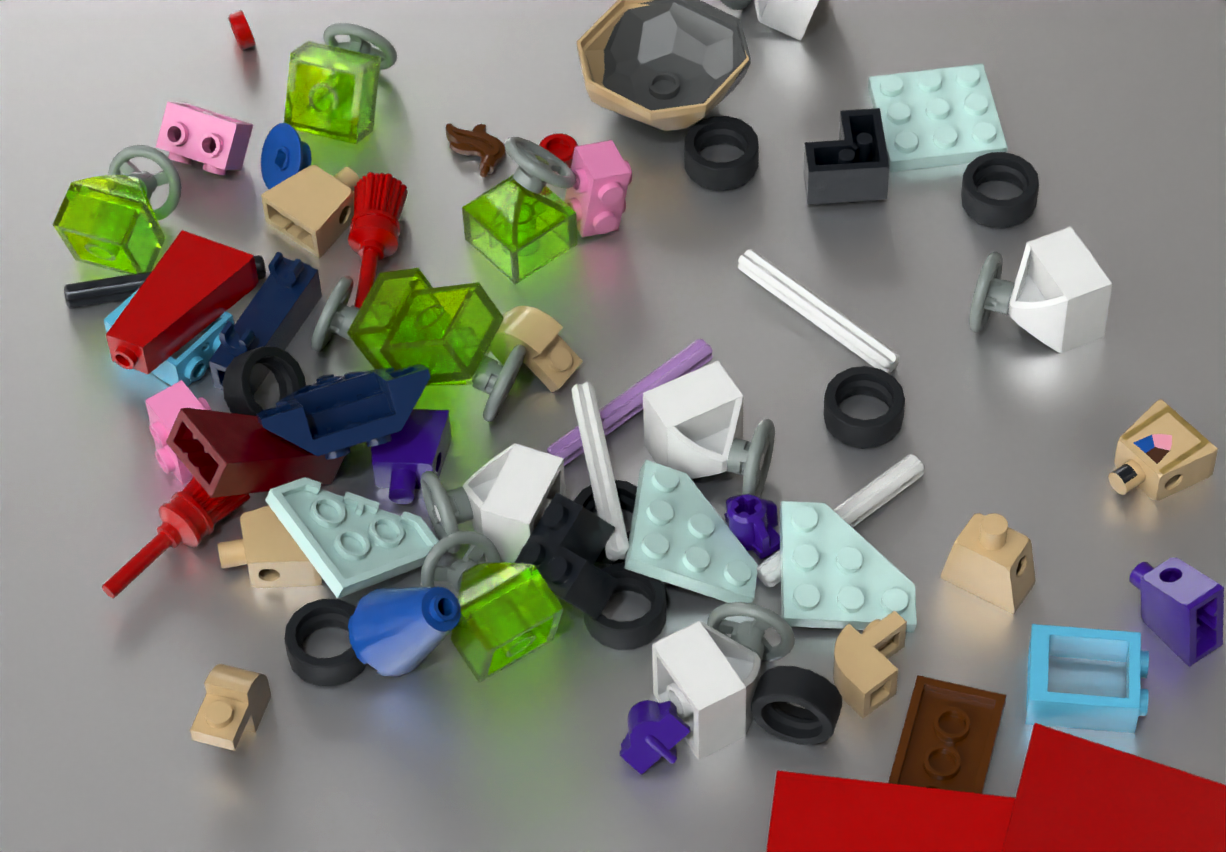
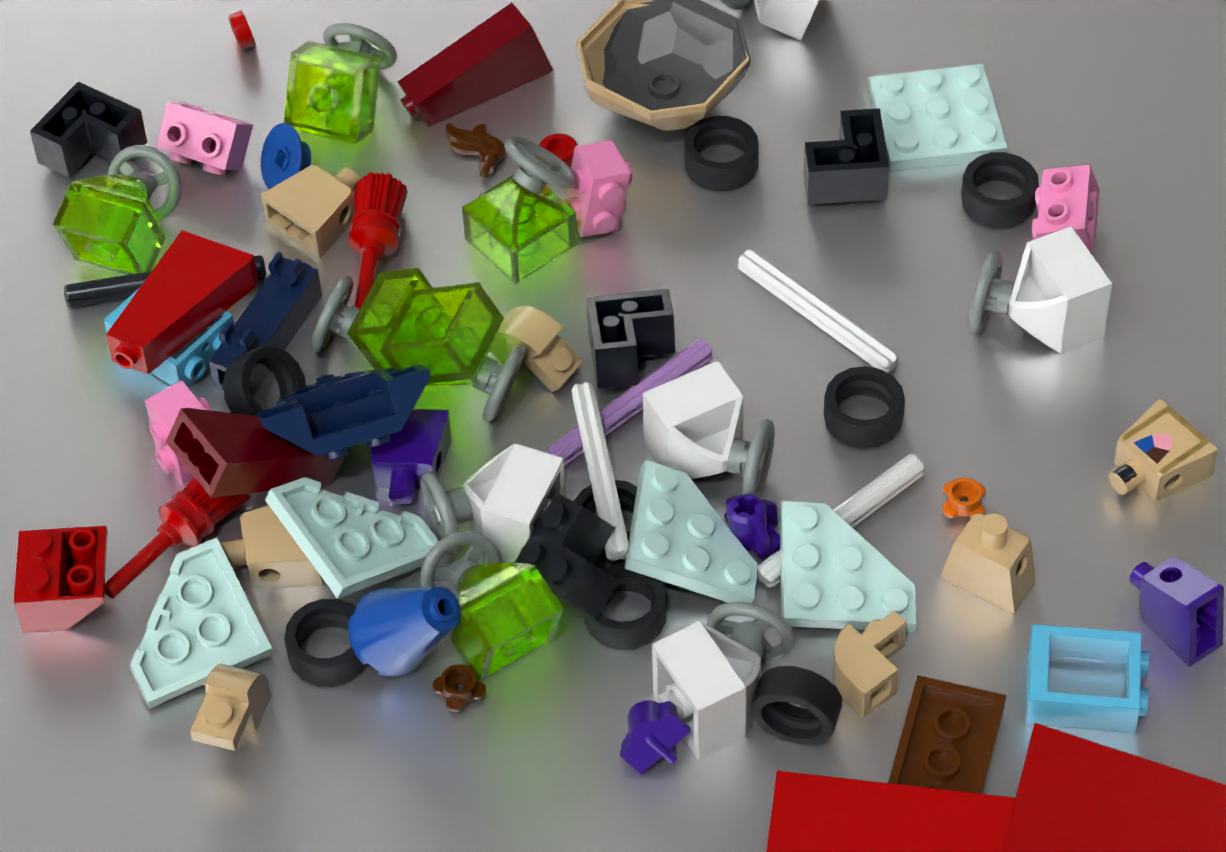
none -> red slope [14,526,108,633]
none -> black brick [30,81,147,178]
none -> light aqua plate [130,537,272,709]
none -> dark red slope [398,3,553,127]
none -> reddish brown plate [433,664,486,712]
none -> black brick [586,289,675,389]
none -> orange plate [942,478,986,518]
none -> bright pink brick [1032,165,1100,254]

